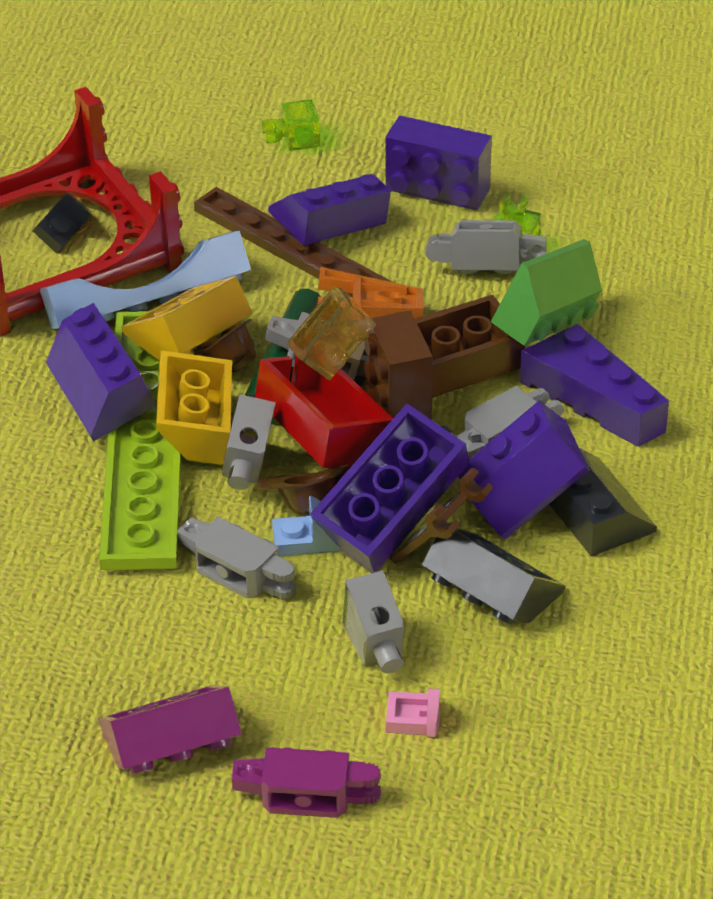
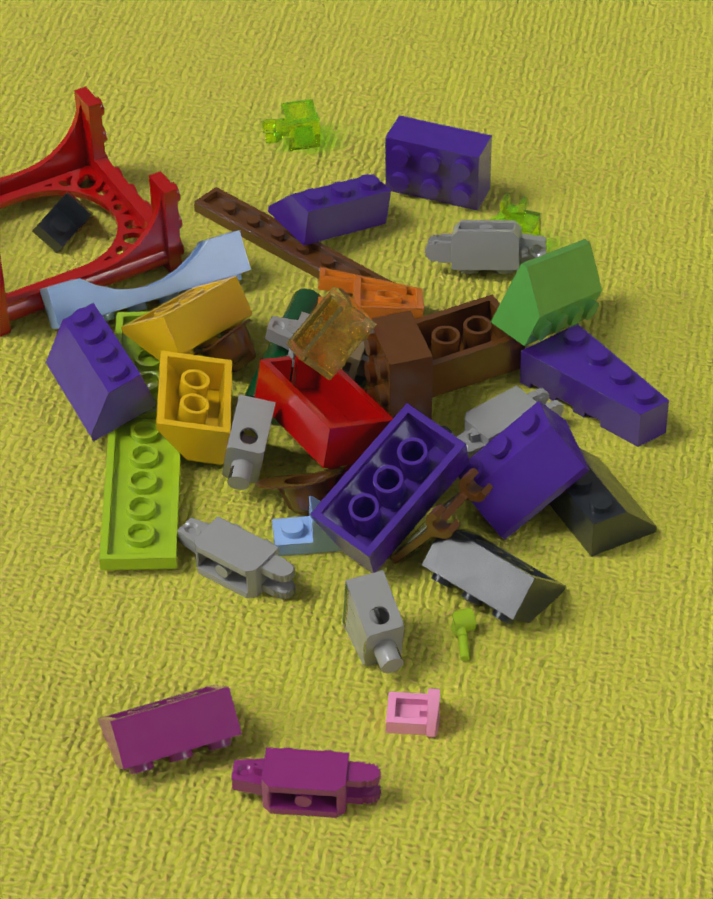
none -> lime hand [451,608,477,662]

